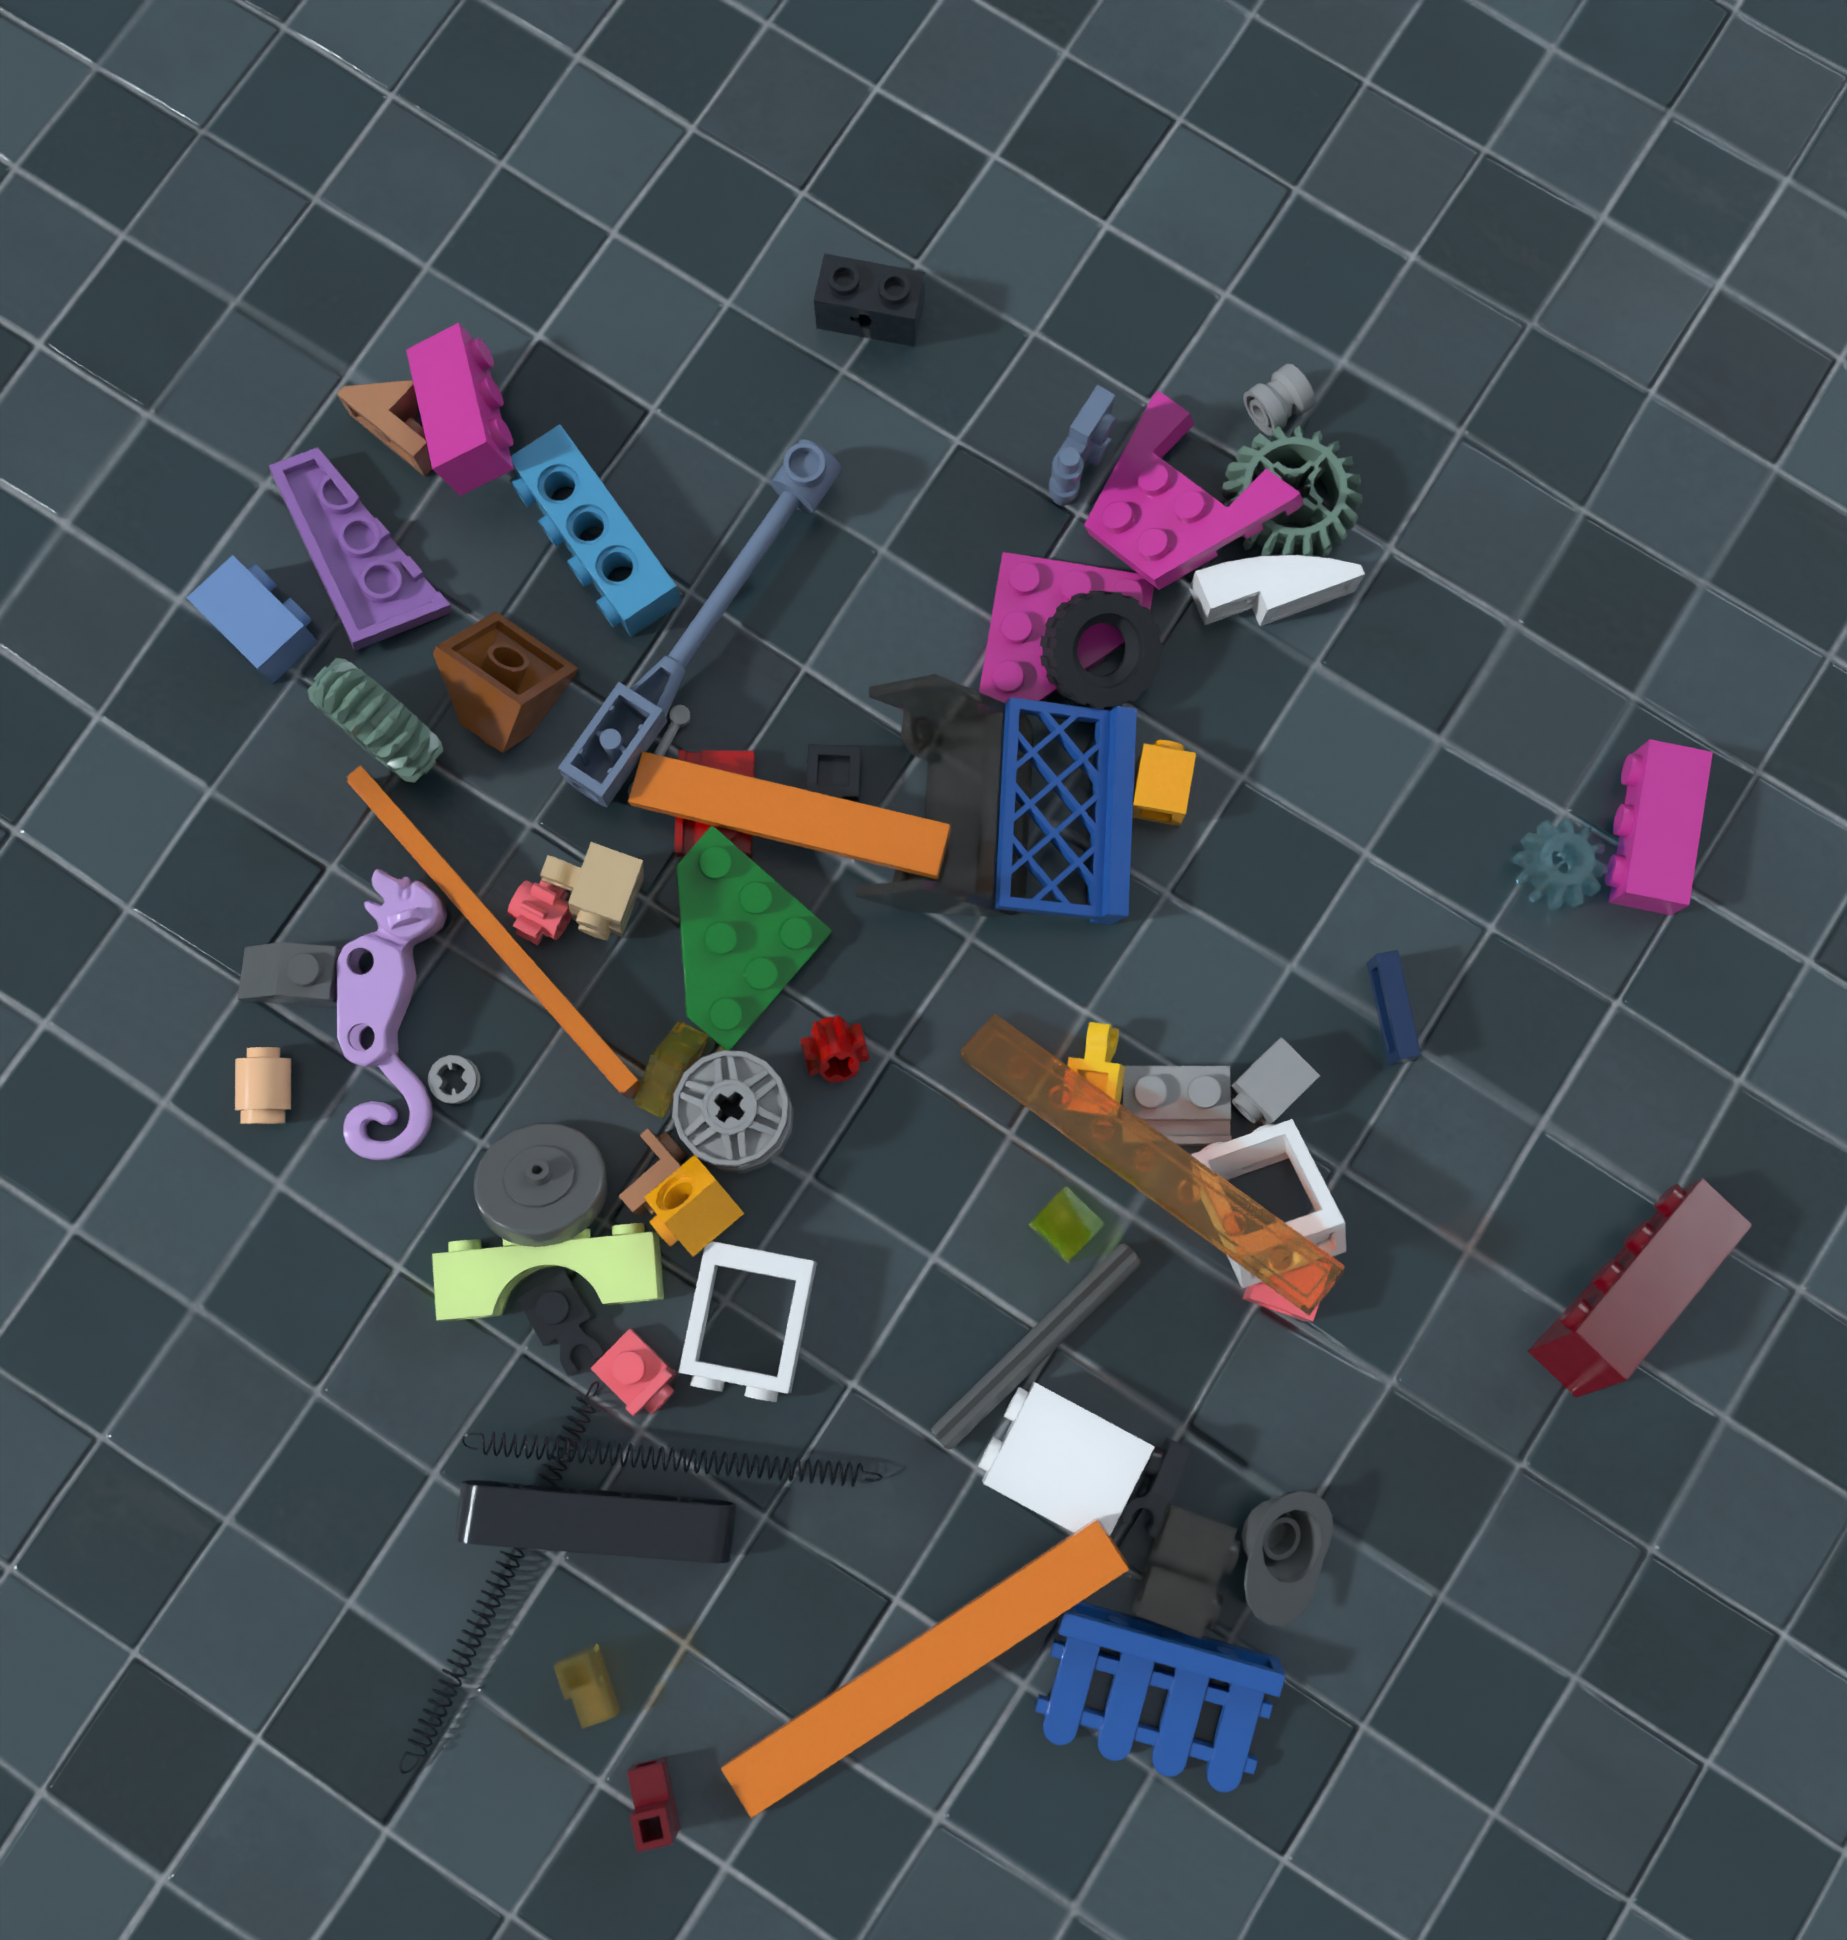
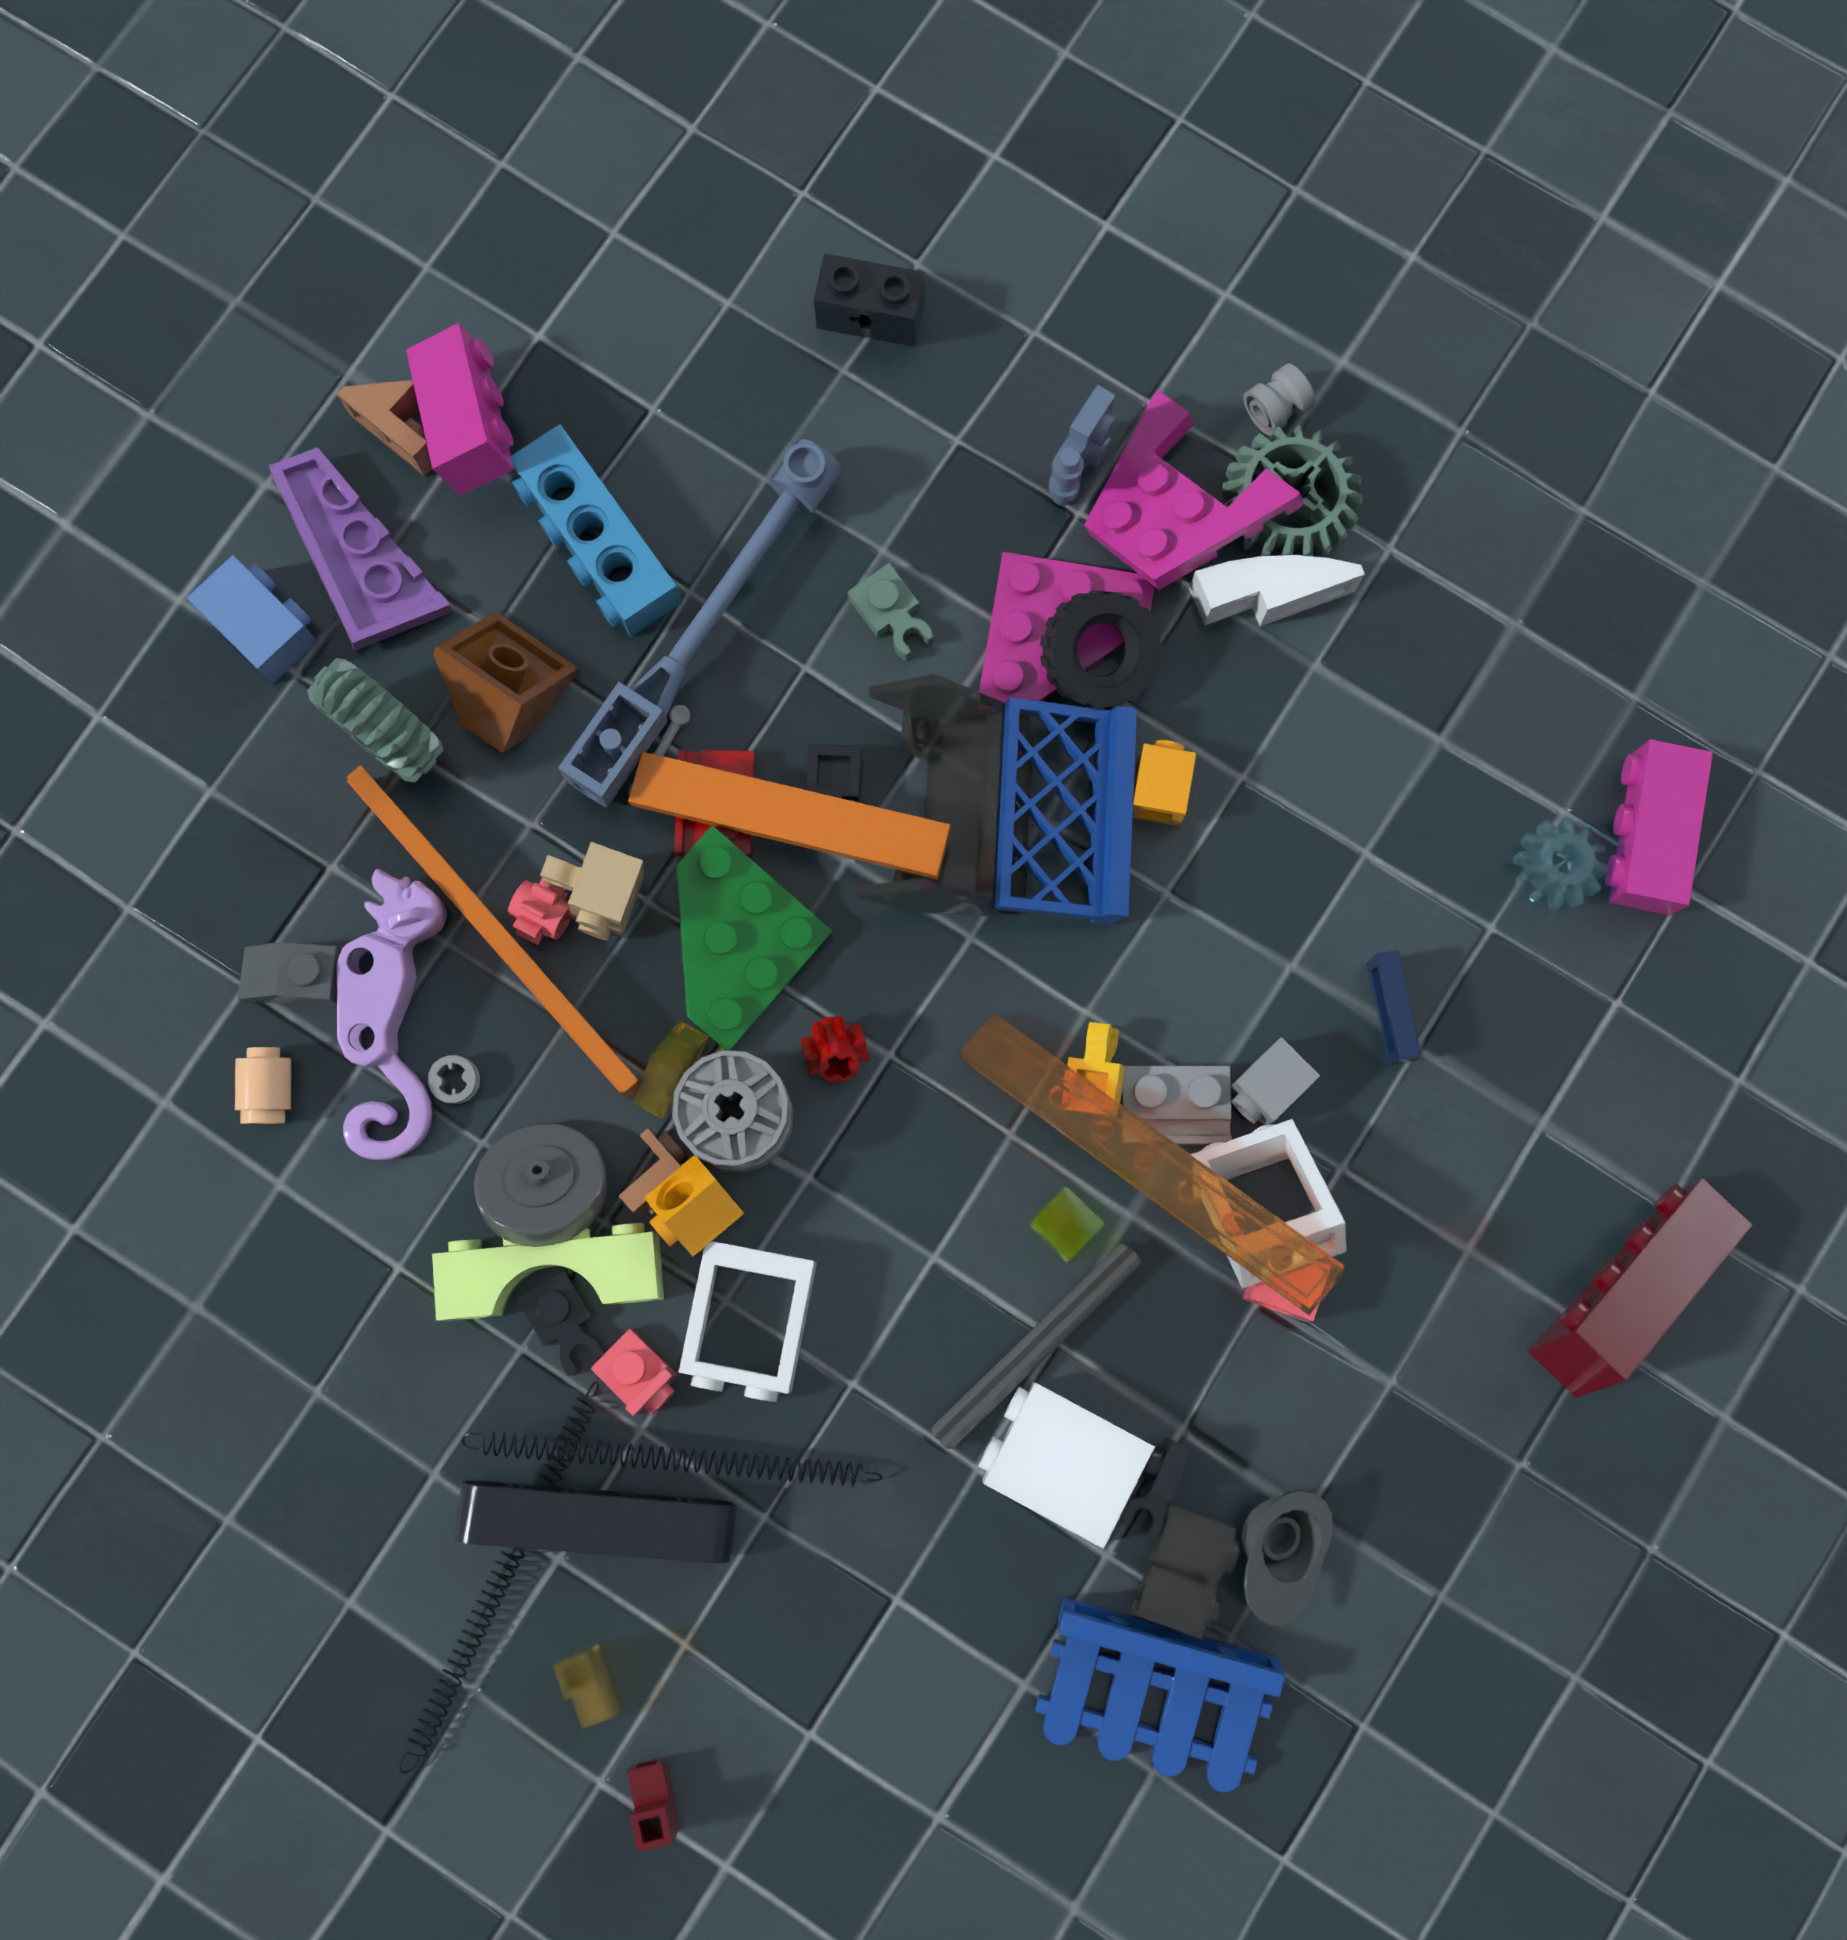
orange tile [721,1517,1129,1818] -> none
none -> sand green plate [847,563,933,661]

